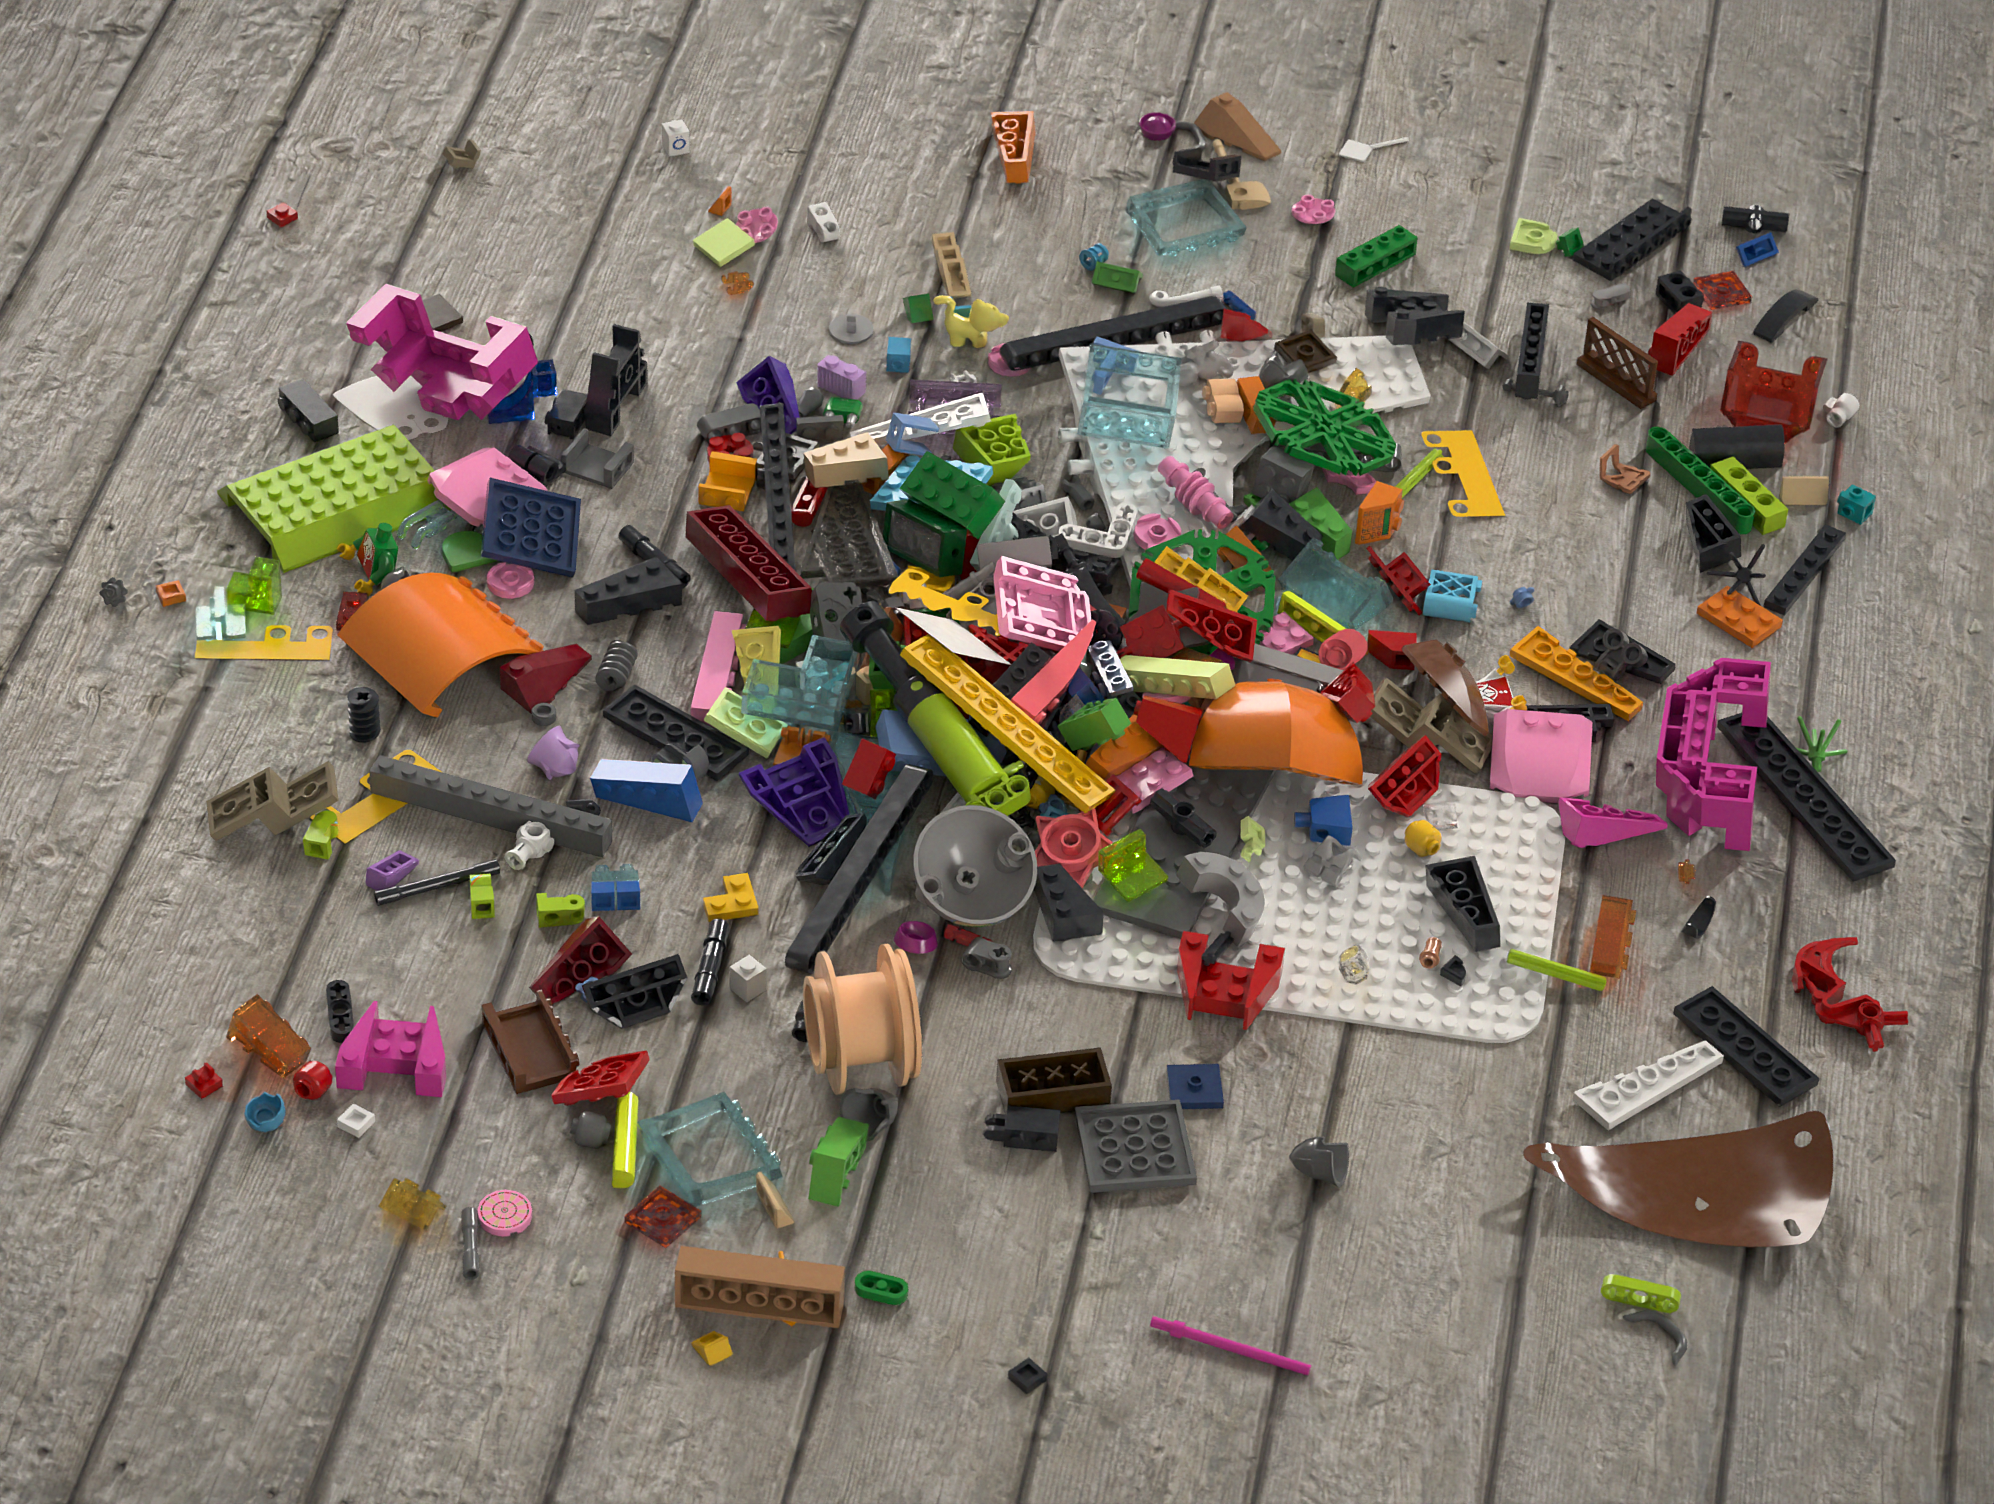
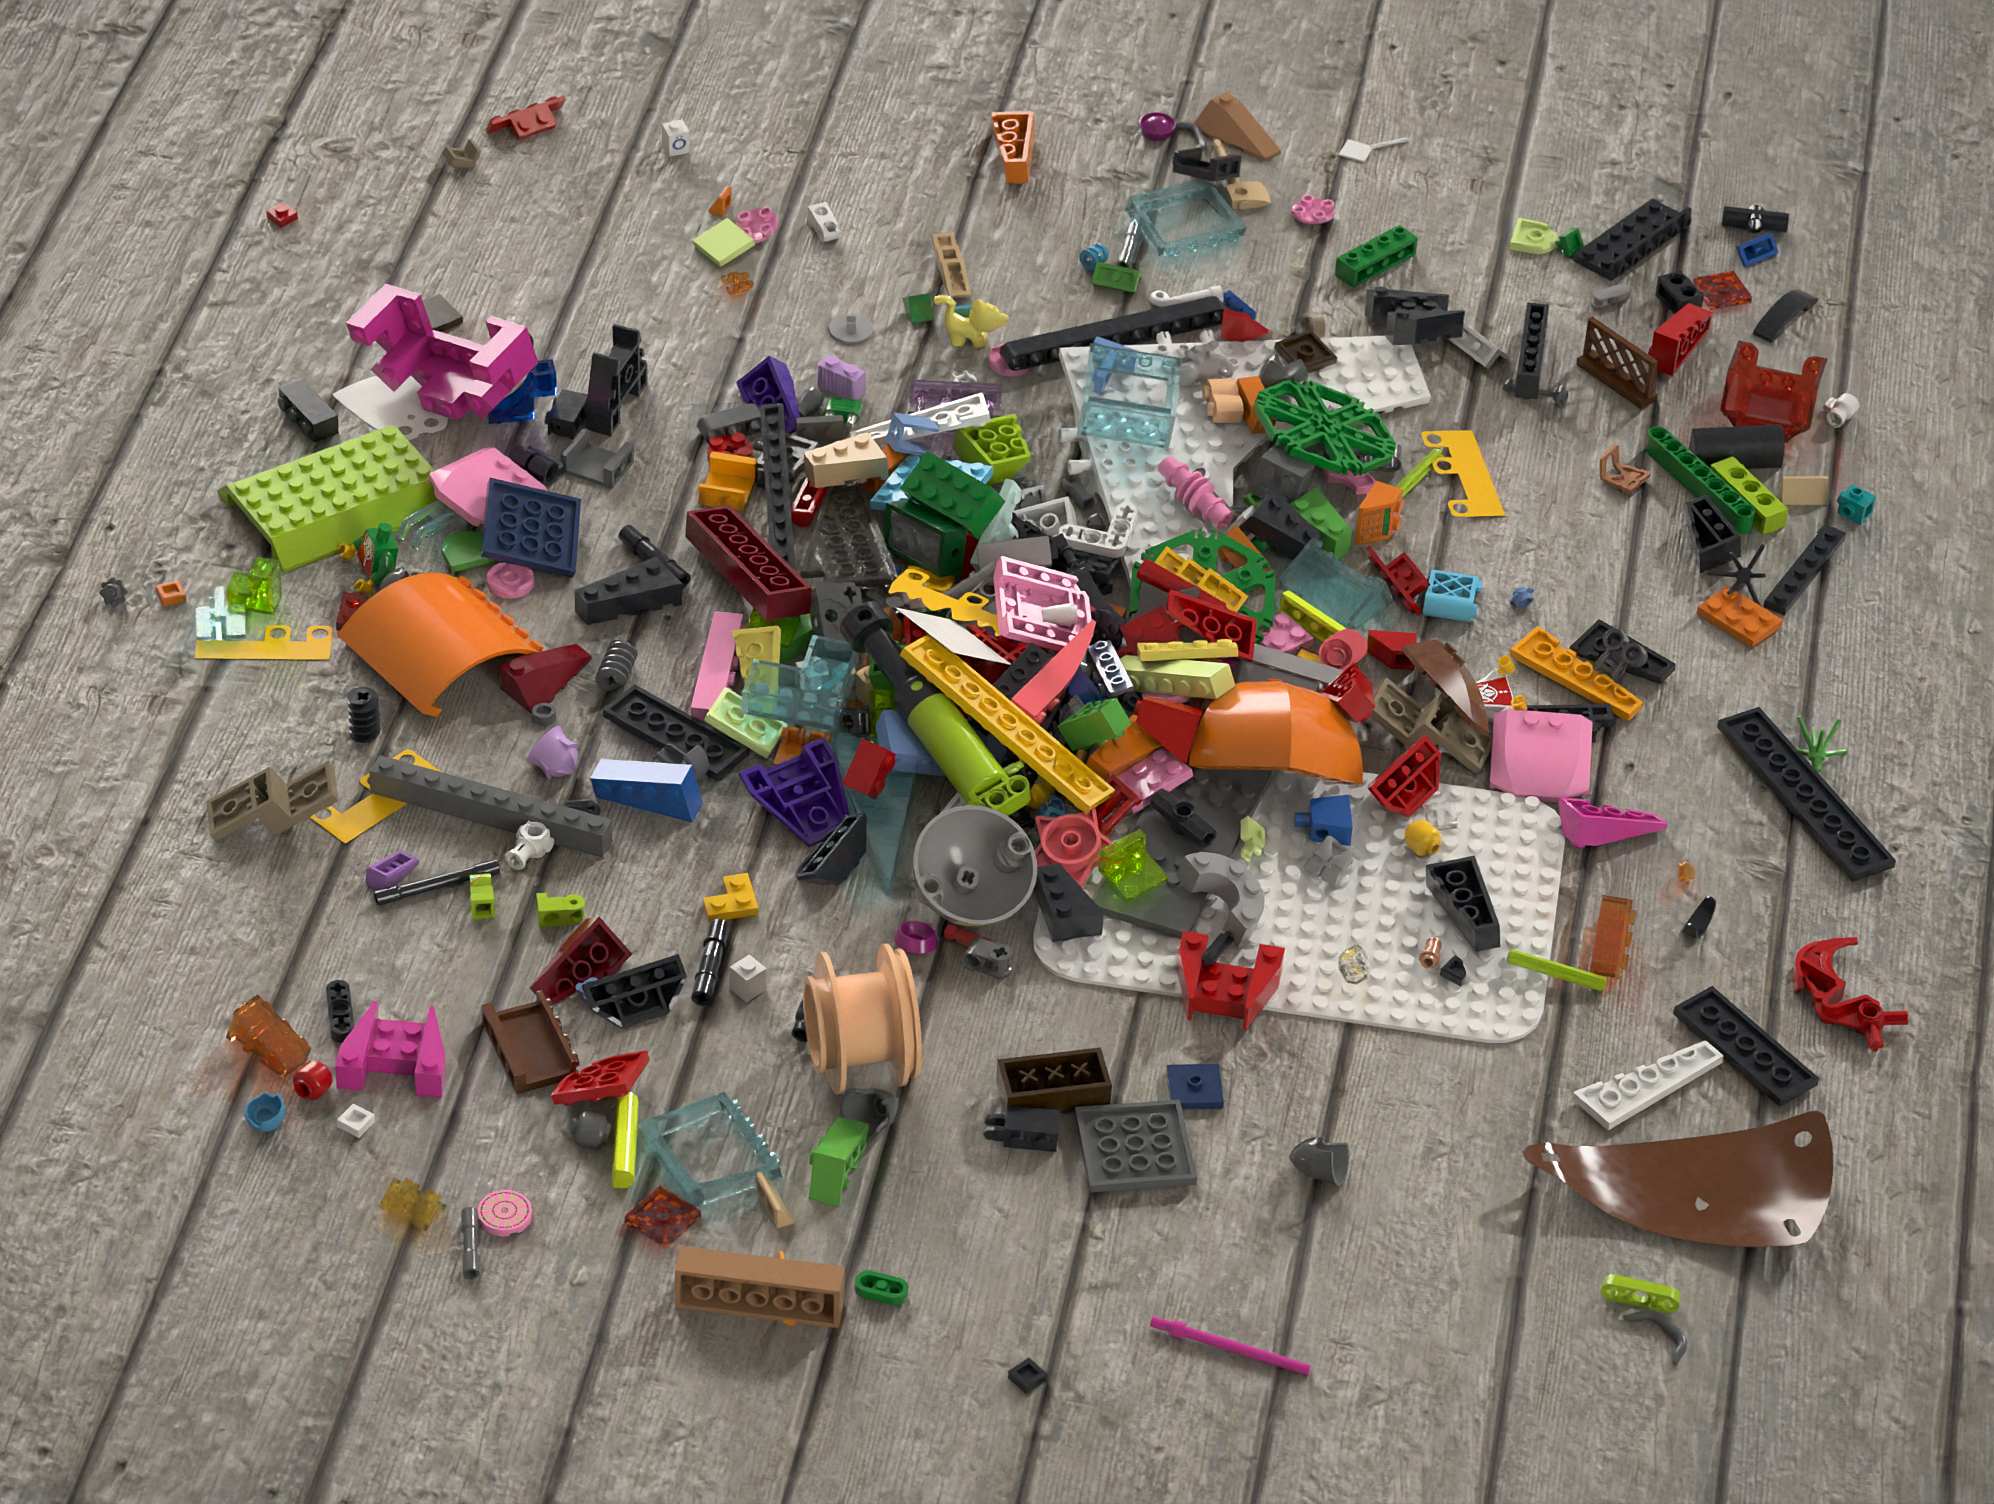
red tile [185,1062,223,1099] -> none
lime leg [303,810,339,860] -> none
blue hips [591,864,640,911] -> none
yellow slope [691,1331,732,1366] -> none
black beam [785,764,934,974] -> none
dark azure brick [886,337,911,373] -> none
bright pink plate [1133,514,1181,551] -> none
clear yellow brick [1337,368,1372,405] -> none
dark pink brick [1656,658,1771,851] -> none
none -> bracket [485,96,566,140]
none -> white cone [1042,603,1077,627]
none -> piece [1116,222,1141,268]
none -> light yellow wing [1137,639,1238,661]

